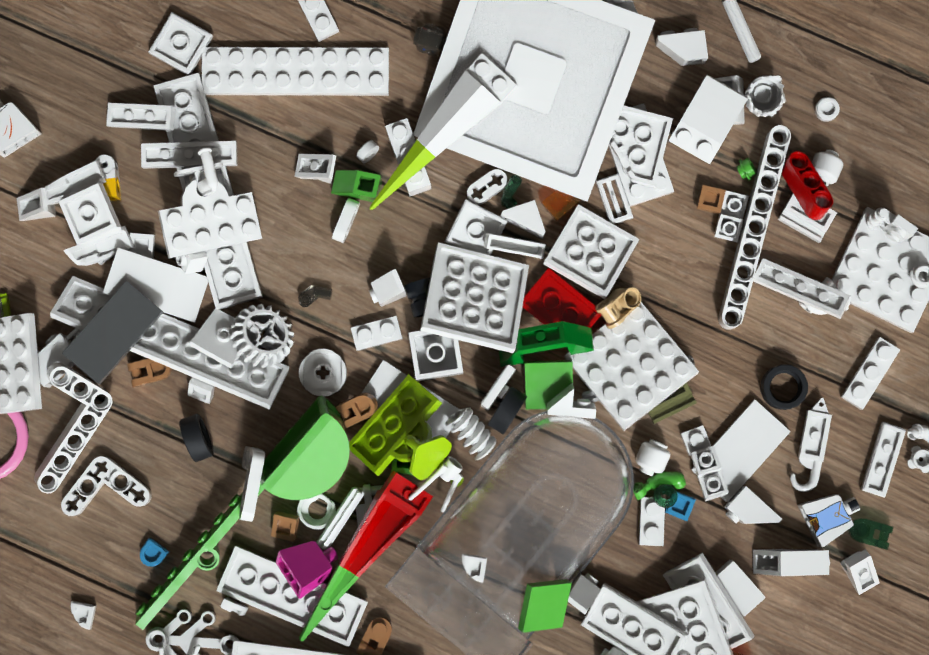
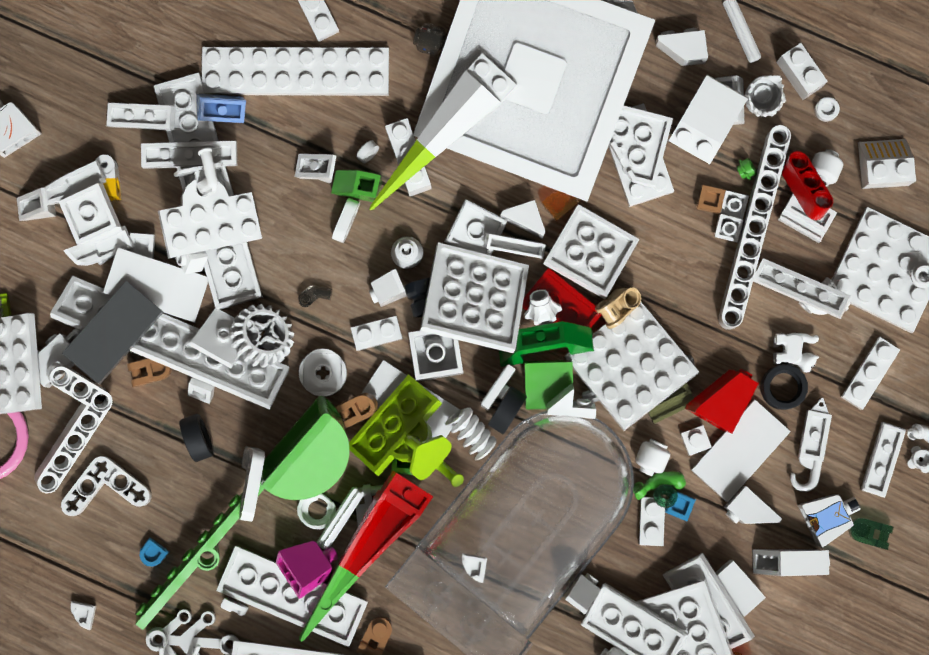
white plate [148,12,213,75] -> none
medium nougat plate [271,511,300,542] -> none
white plant [408,456,463,513] -> none
white beam [467,169,507,205] -> none
clear green arm [500,175,522,209] -> none
bright green tile [518,579,572,633] -> none
white tile [596,174,633,225] -> none
white slope [690,446,729,502] -> none
white slope [840,549,880,595] -> none
white plate [868,208,918,243] -> none
none -> medium blue slope [196,94,246,123]
none -> white cone [391,237,423,269]
none -> white rock [524,290,562,325]
none -> red slope [684,369,759,434]
none -> white animal [773,333,819,373]
none -> white brick [776,43,828,100]
none -> white slope [858,139,916,189]

